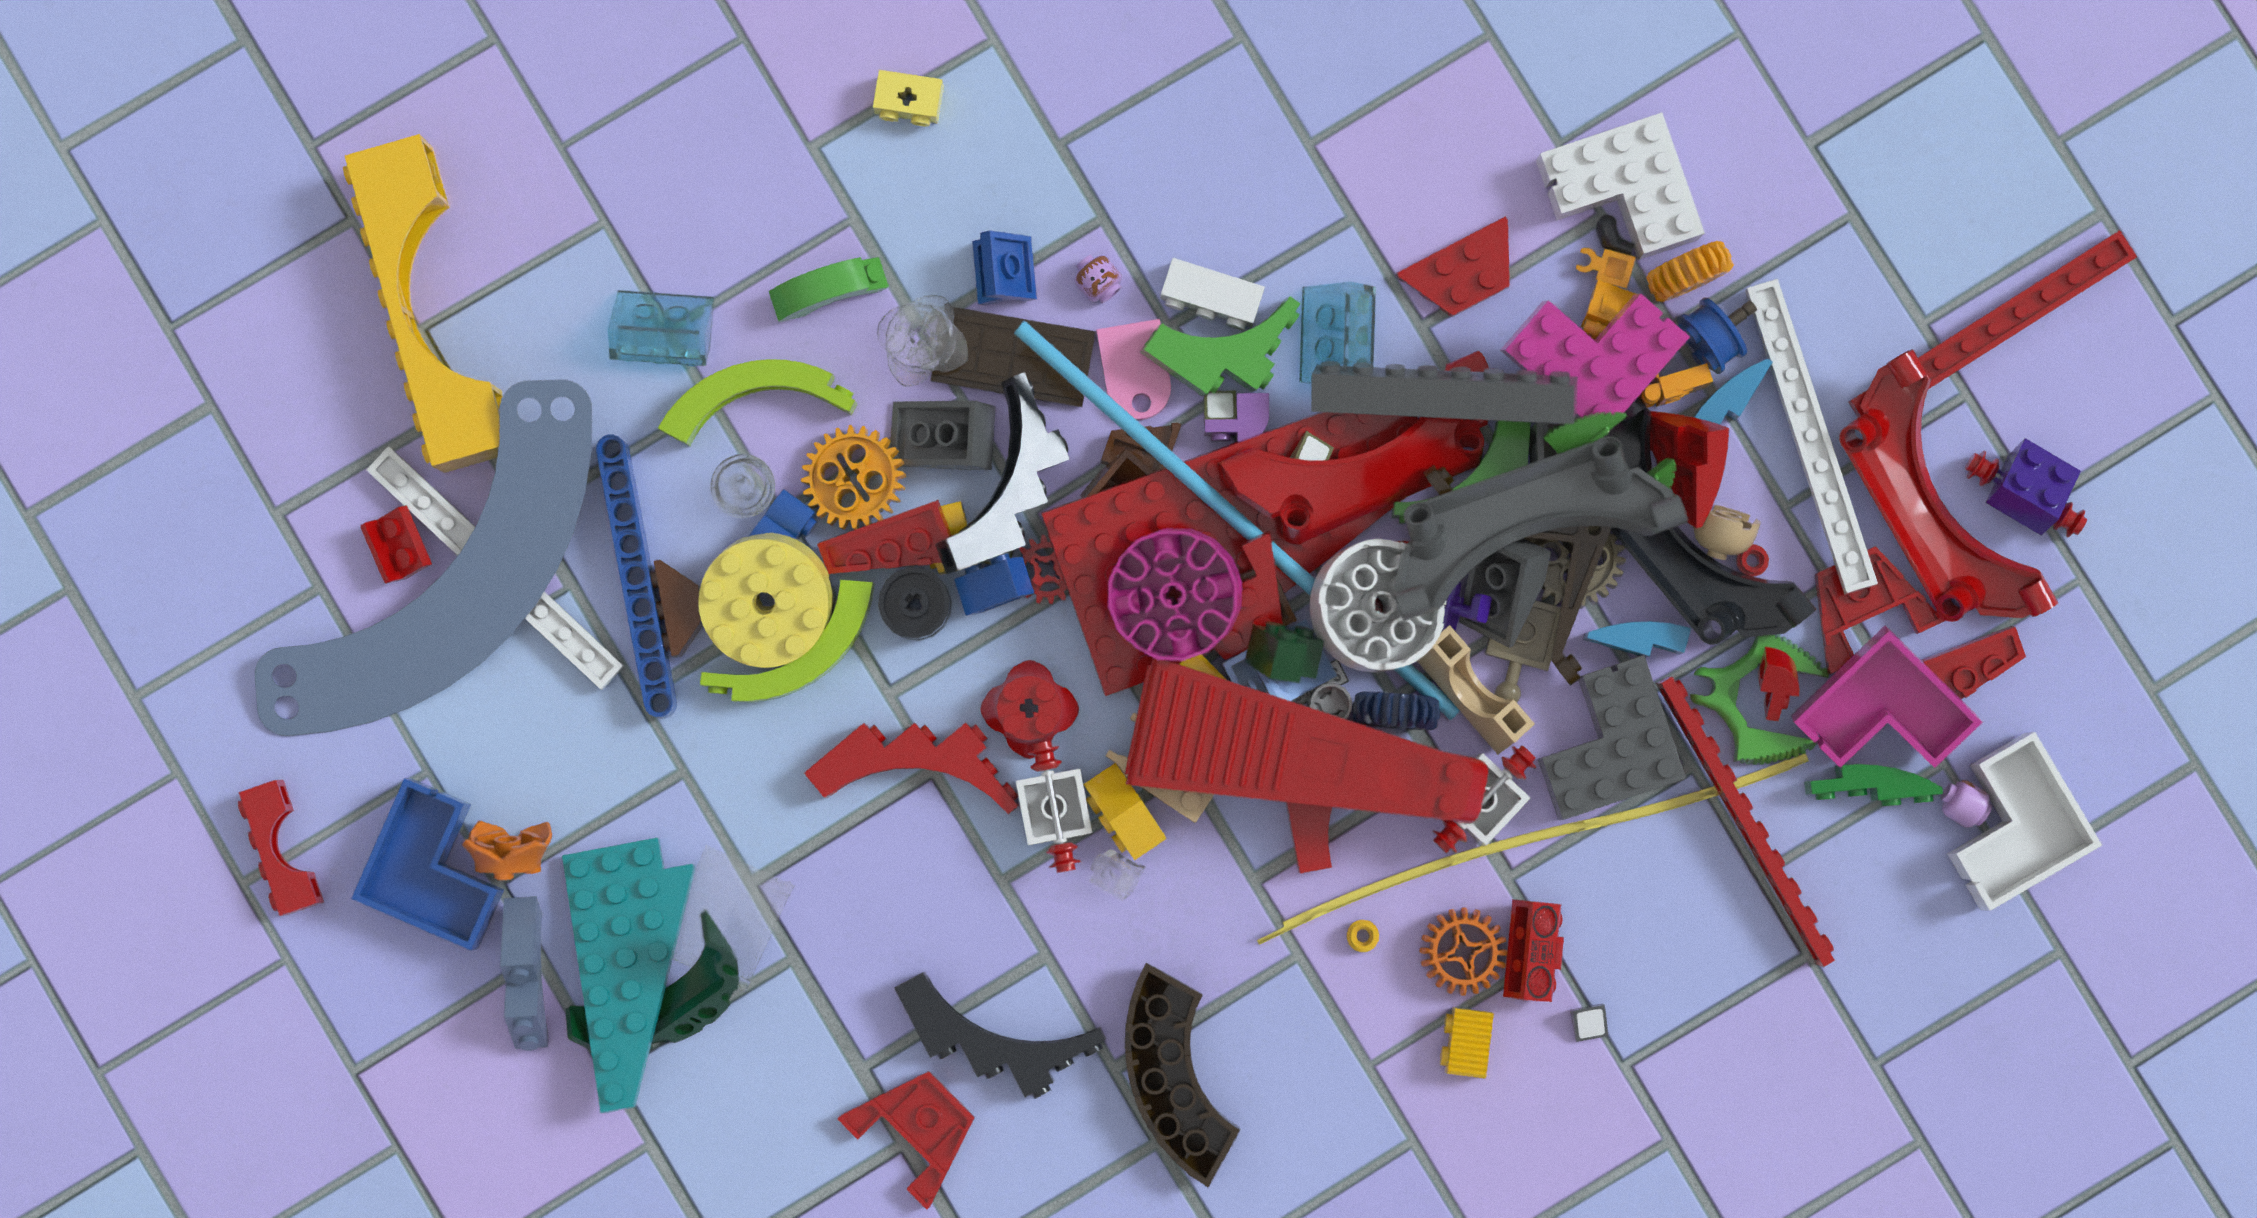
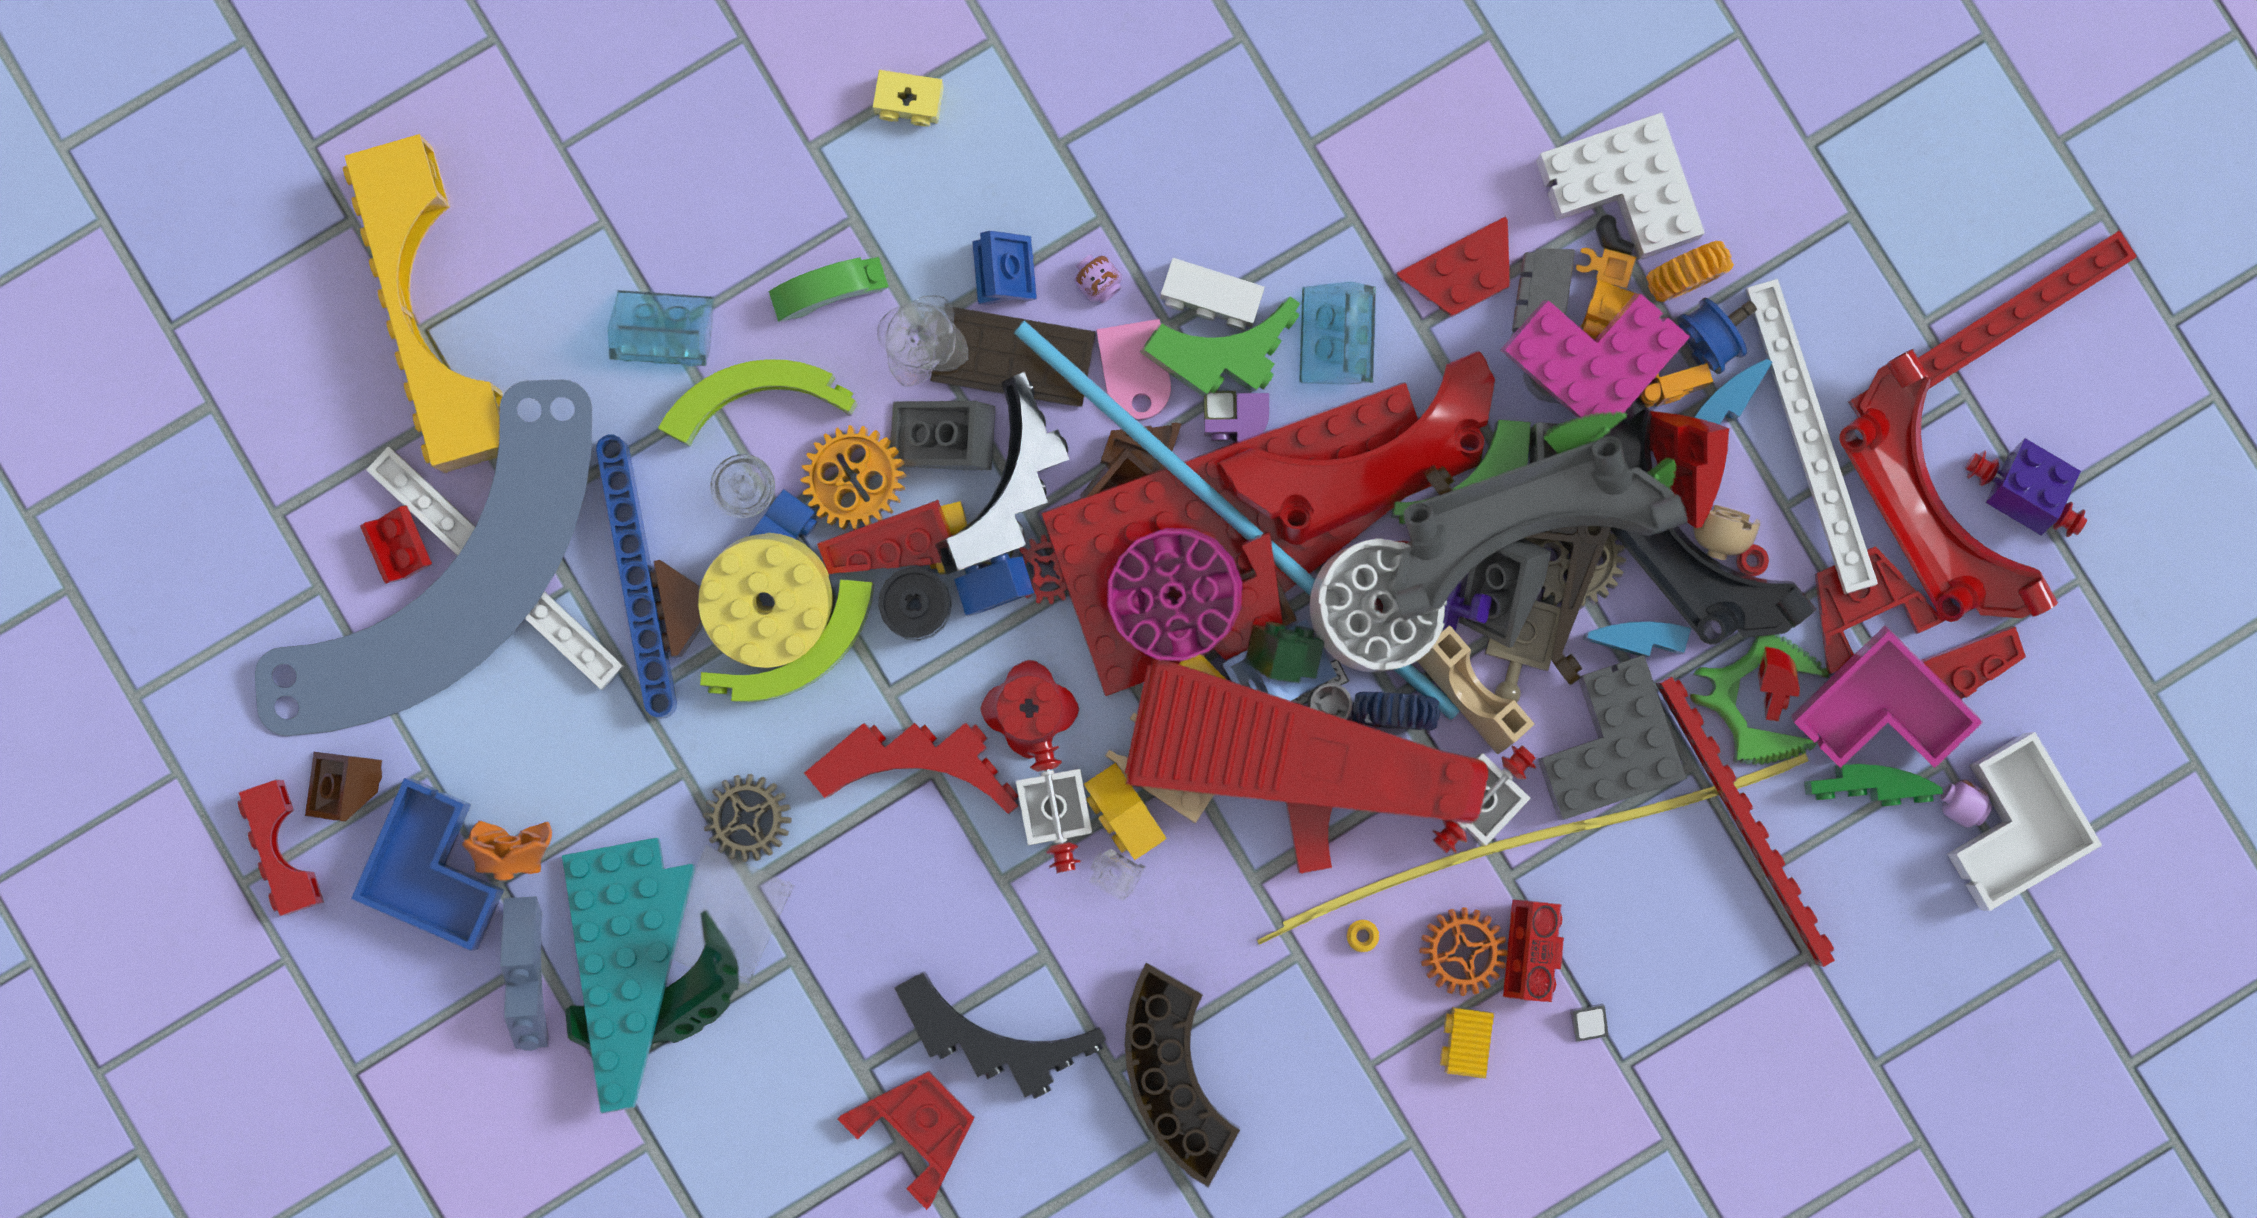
white slope [1290,431,1334,460] -> none
dark grey brick [1311,361,1578,424] -> none
none -> reddish brown slope [305,752,382,822]
none -> dark tan gear [703,774,792,862]
none -> flat silver windscreen [1511,248,1575,337]

